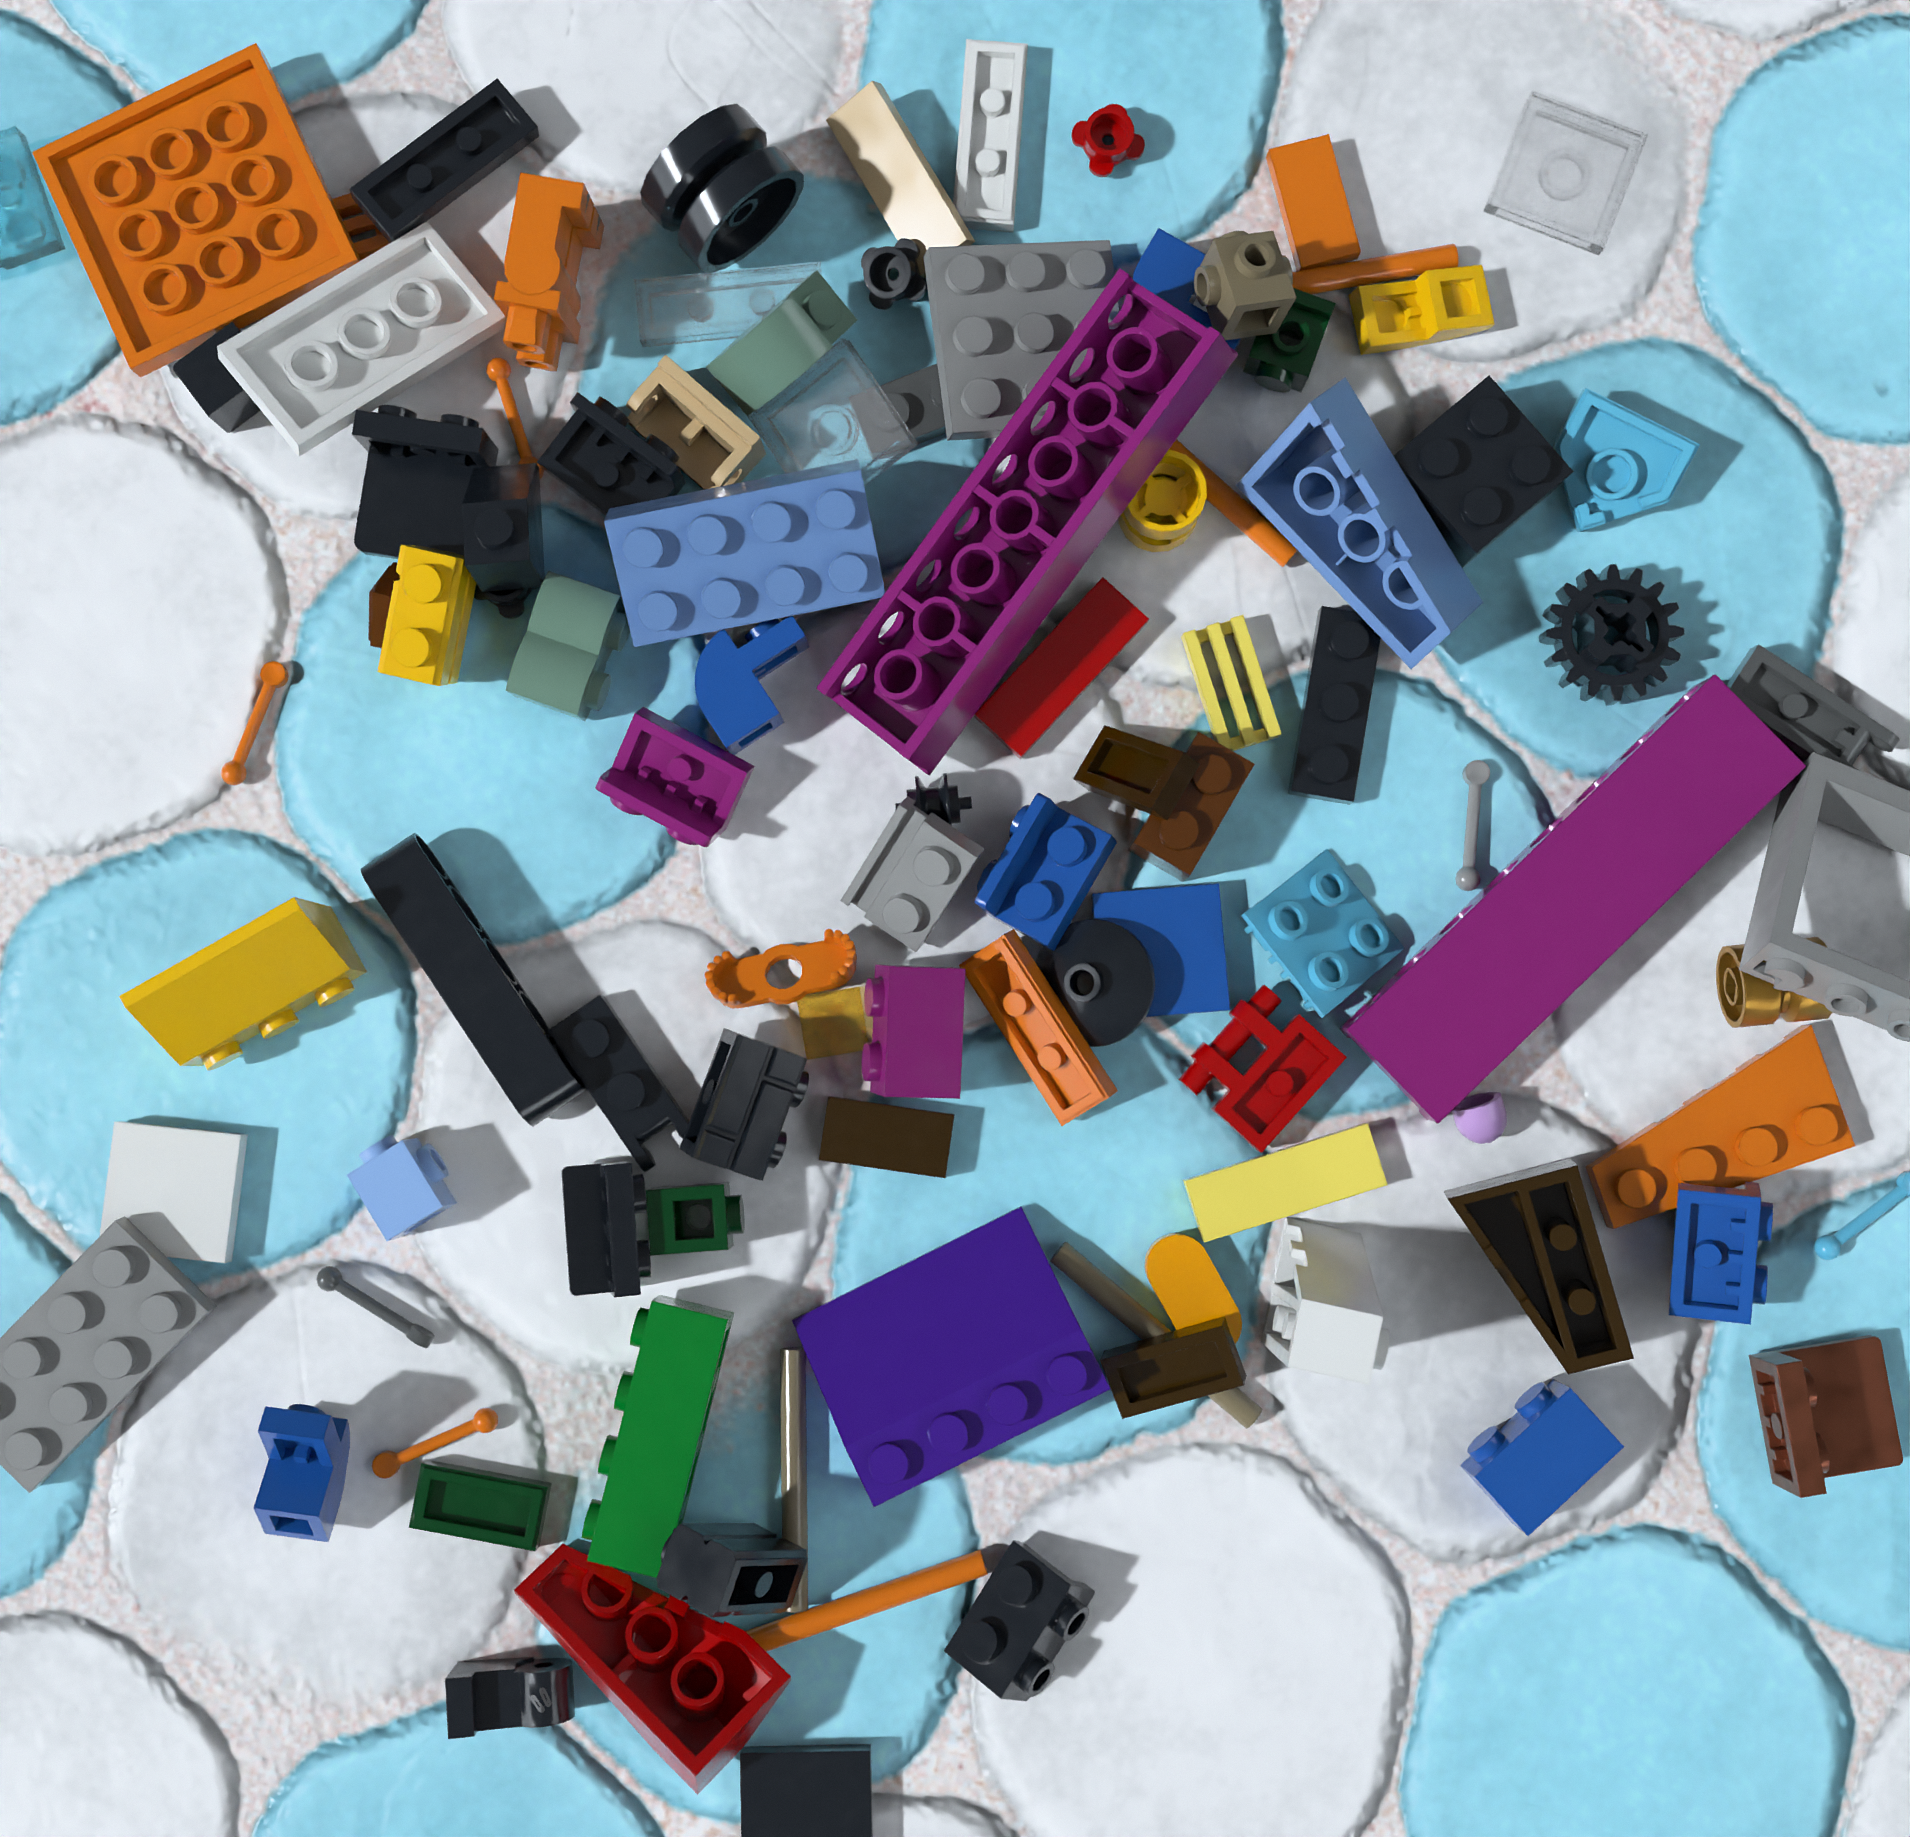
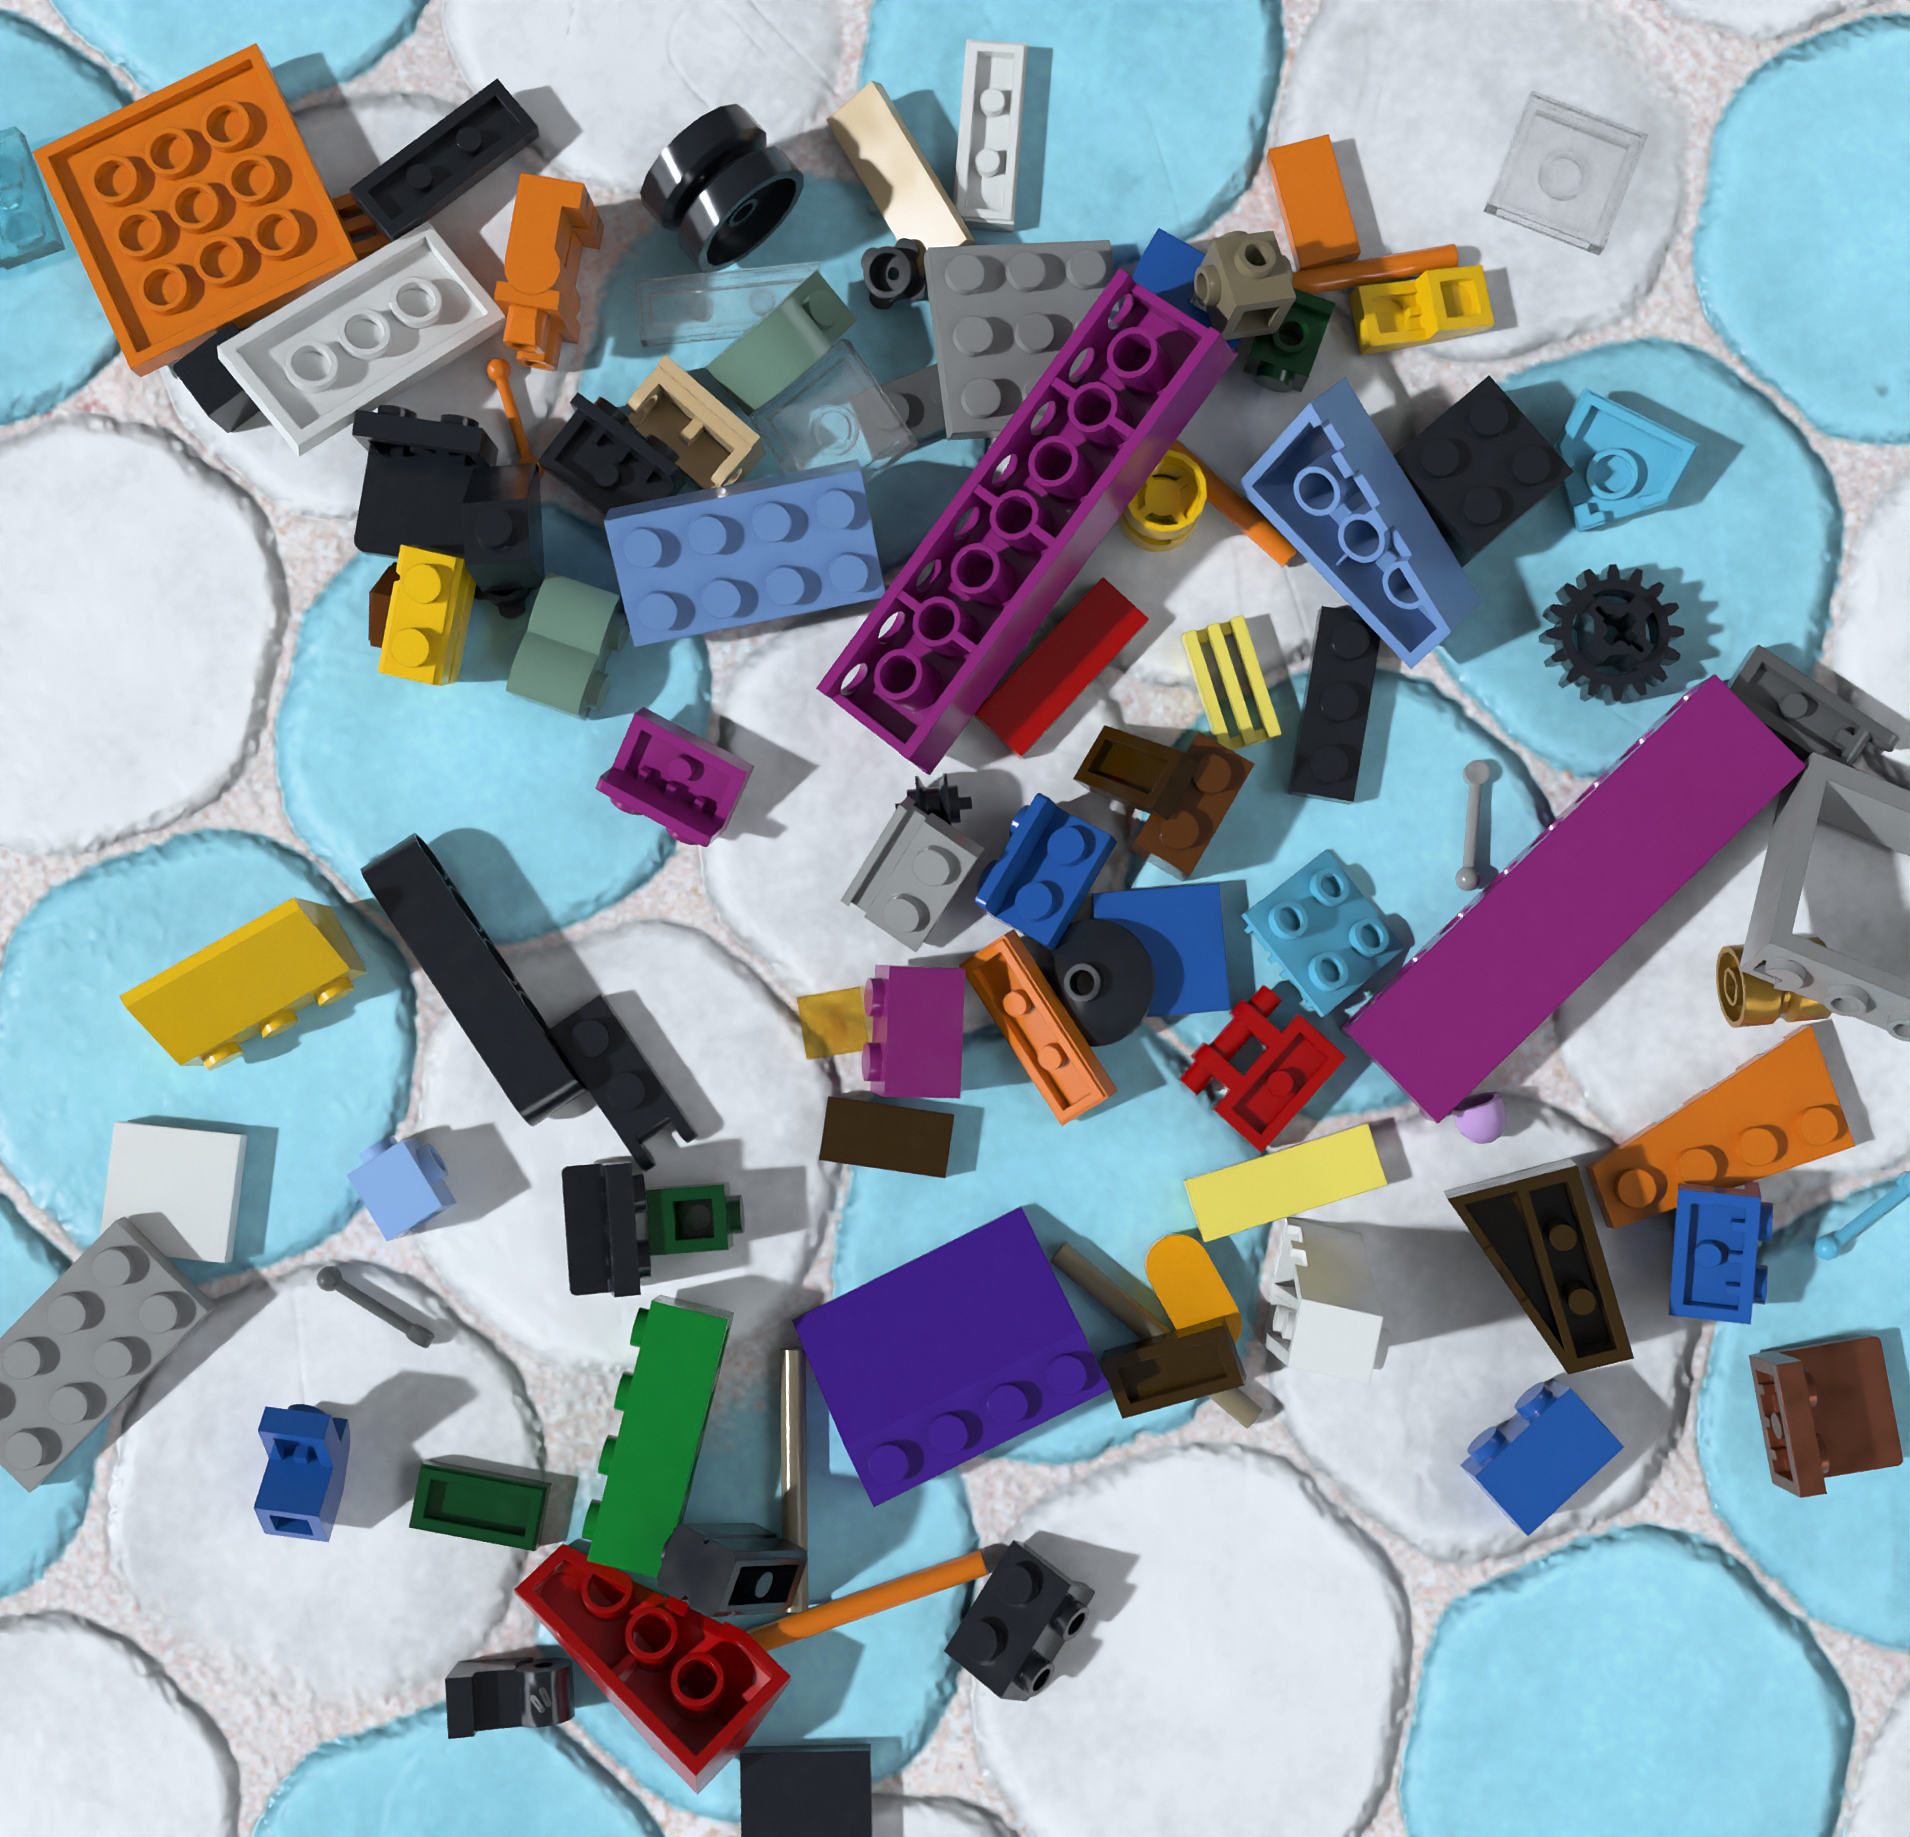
orange hinge [221,661,289,785] -> none
orange hinge [372,1408,498,1479] -> none
black brick [679,1028,809,1181] -> none
blue brick [695,616,810,755] -> none
orange piece [705,929,857,1009] -> none
red plate [1071,104,1145,177] -> none

